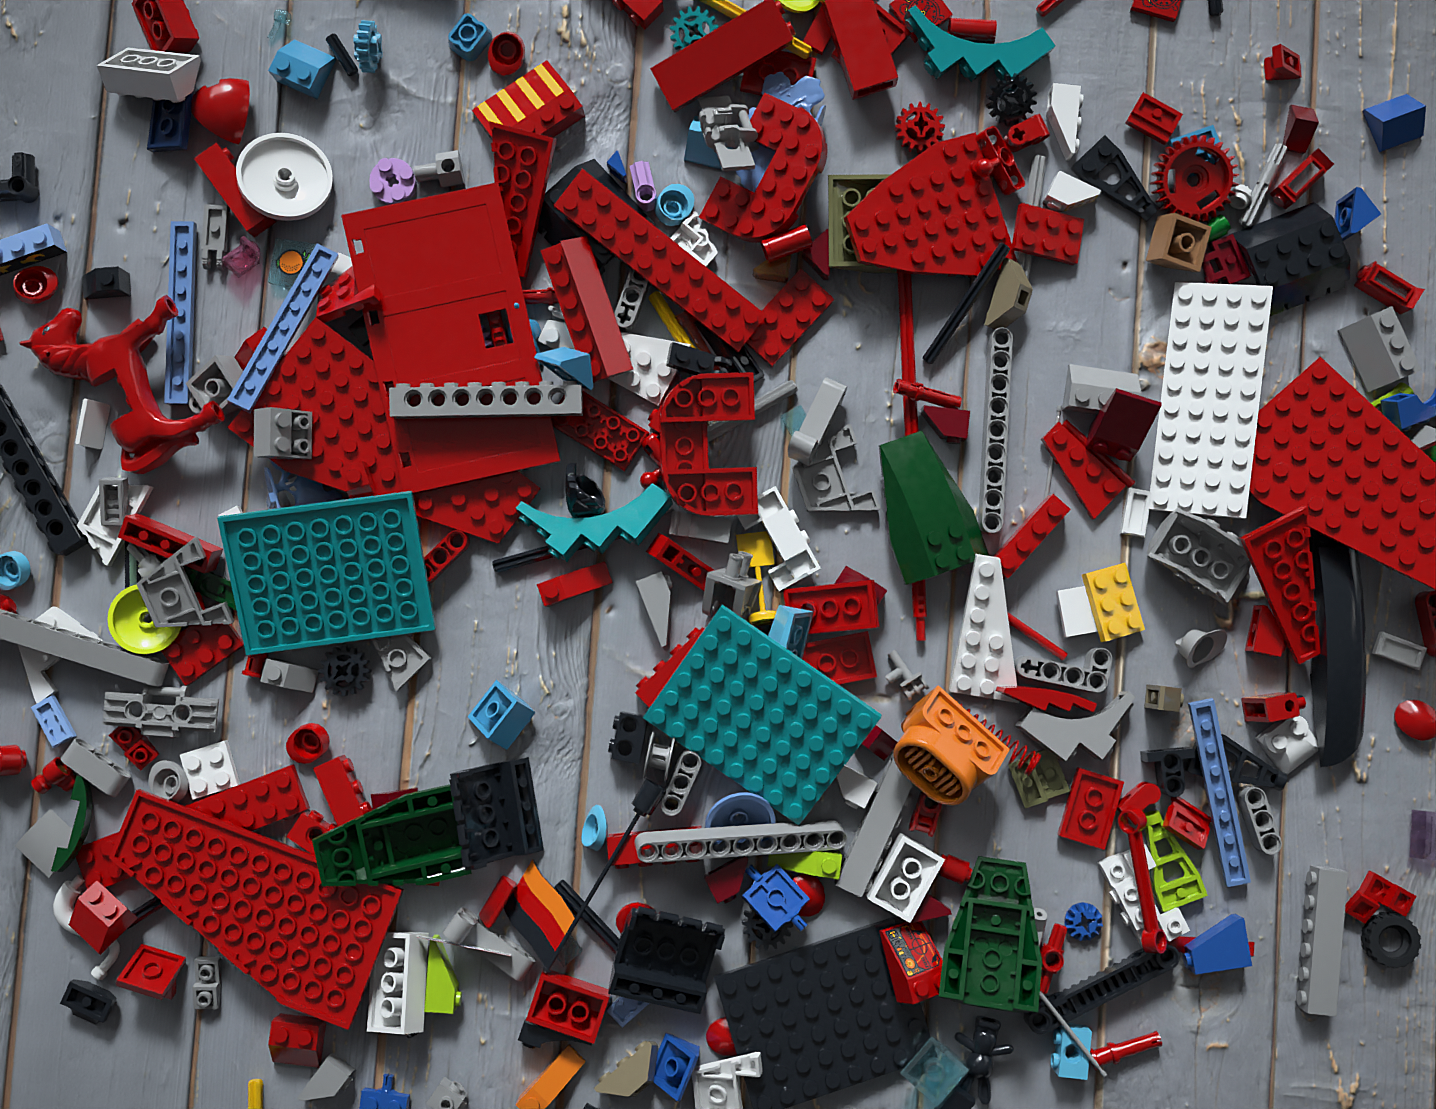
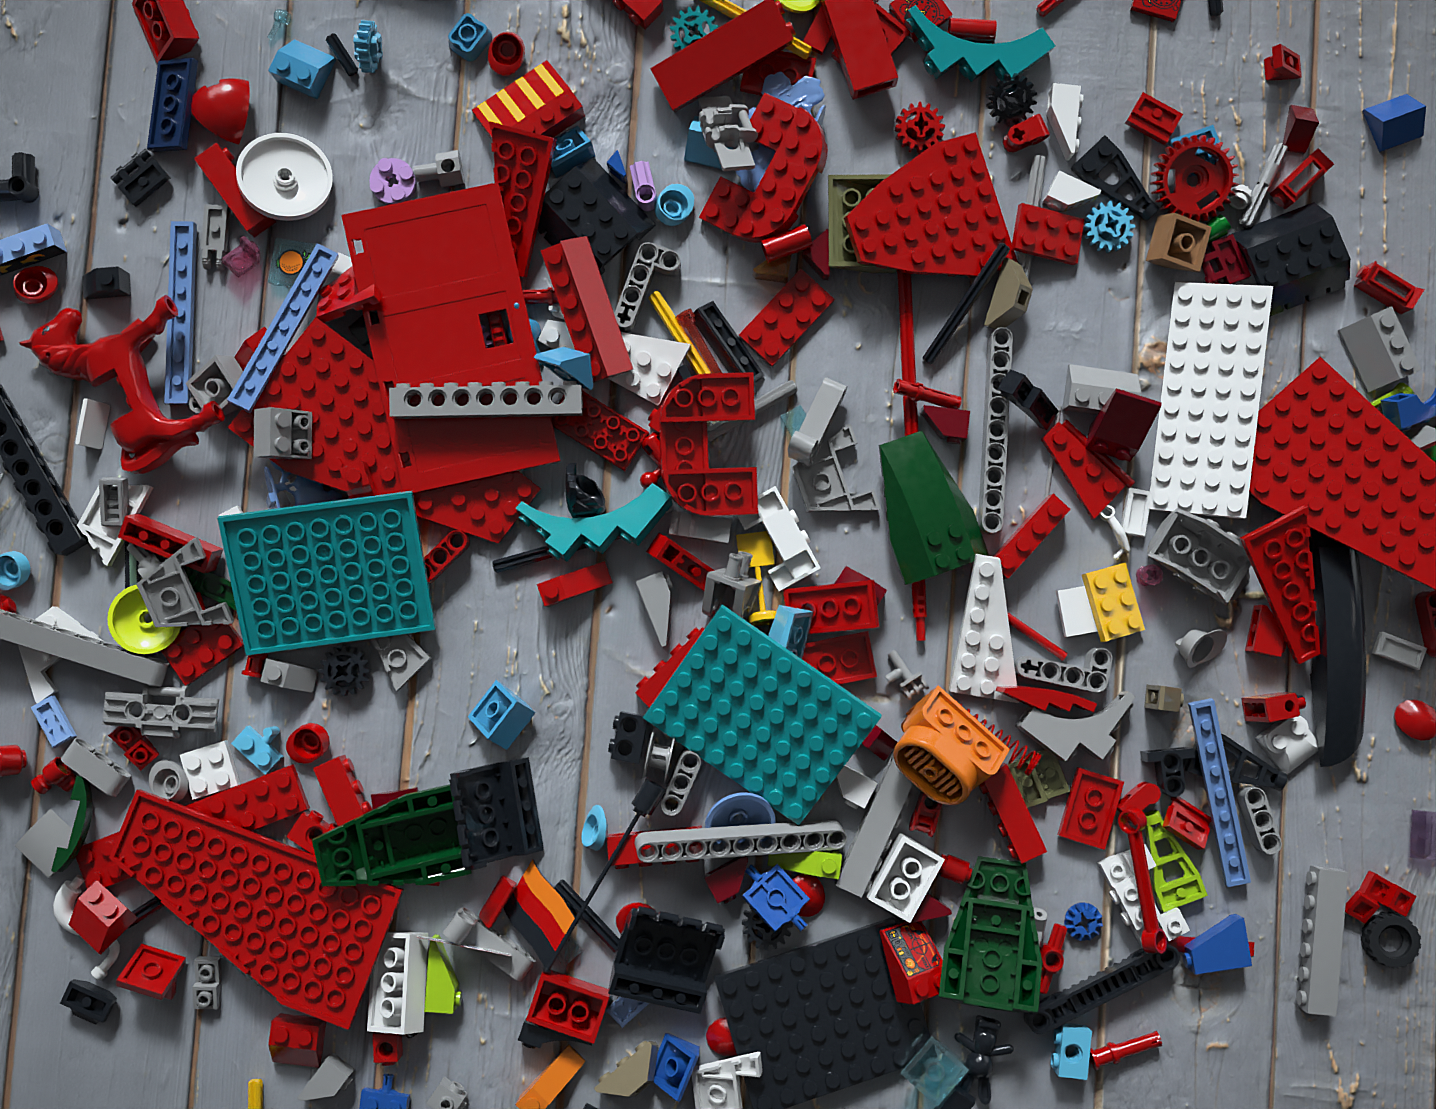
white slope [97,48,201,103] -> none
red plate [554,168,767,353] -> none
black hinge [666,342,732,375] -> none
white slope [671,211,718,267] -> none
red piece [975,126,1025,196] -> none
light grey piece [1039,991,1107,1077] -> none
blue slope [1334,187,1381,241] -> none
none -> black plate [110,148,171,207]
none -> medium azure plate [231,725,284,775]
none -> red brick [373,1032,403,1066]
none -> dark azure slope [551,125,595,178]
none -> red brick [979,763,1047,864]
none -> black slope [998,369,1059,430]
none -> medium azure gear [1083,201,1135,253]
none -> white piece [1100,505,1130,560]
none -> clear pink bush [1136,564,1163,586]

